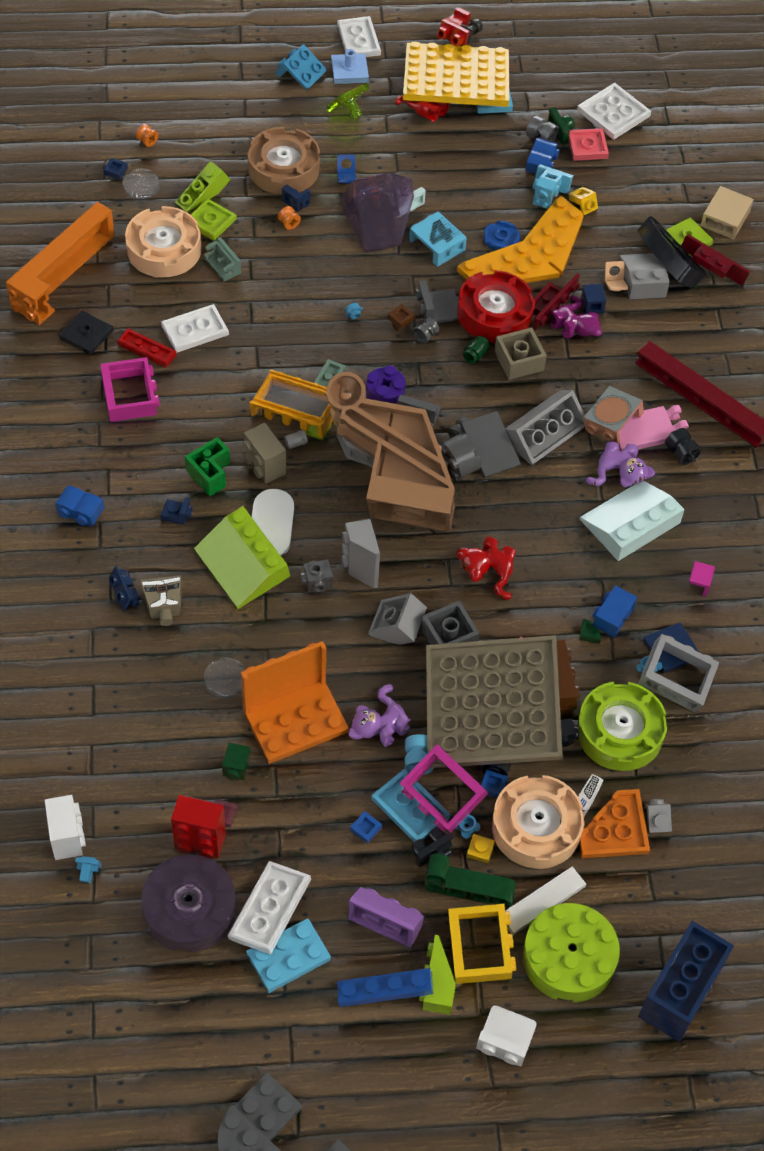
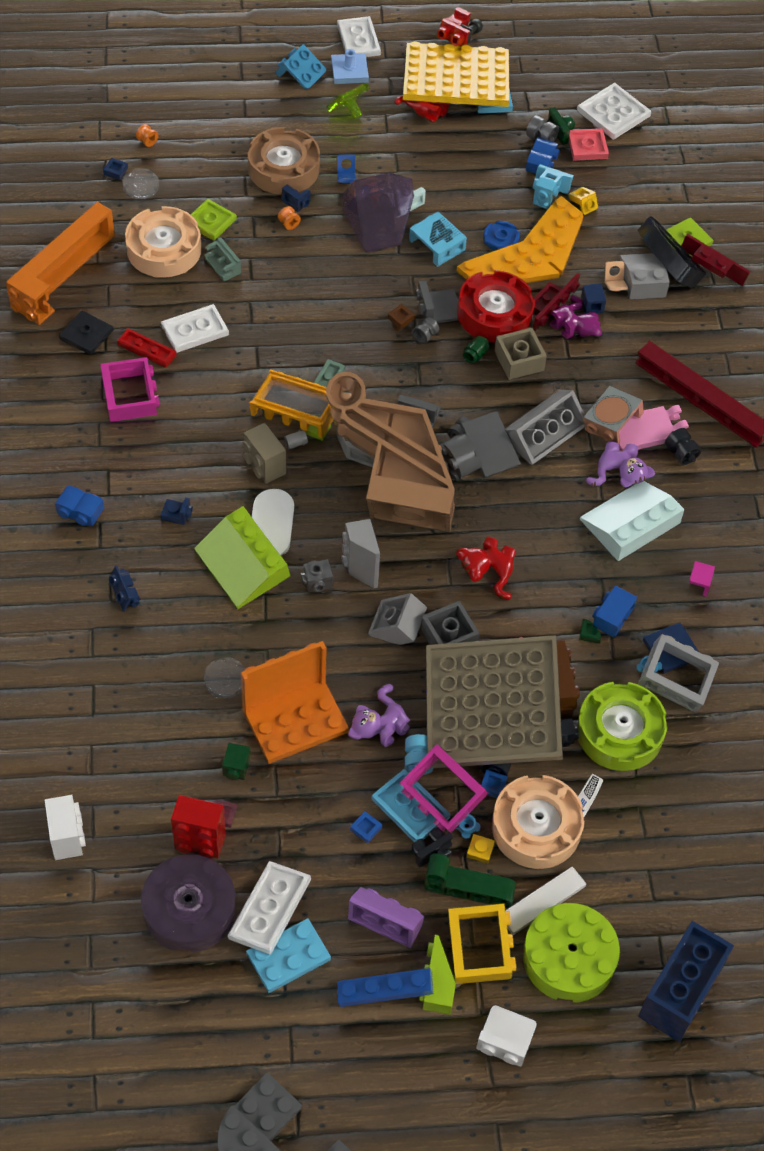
dark azure brick [75,856,102,884] -> none
dark tan torso [141,575,182,626] -> none
lime slope [175,161,231,213] -> none
green brick [185,437,230,497] -> none
dark azure plate [345,303,363,320] -> none
dark purple brick [366,365,406,404] -> none
orange plate [579,789,650,859] -> none
light grey bracket [644,799,672,833] -> none
tan brick [701,186,754,239] -> none

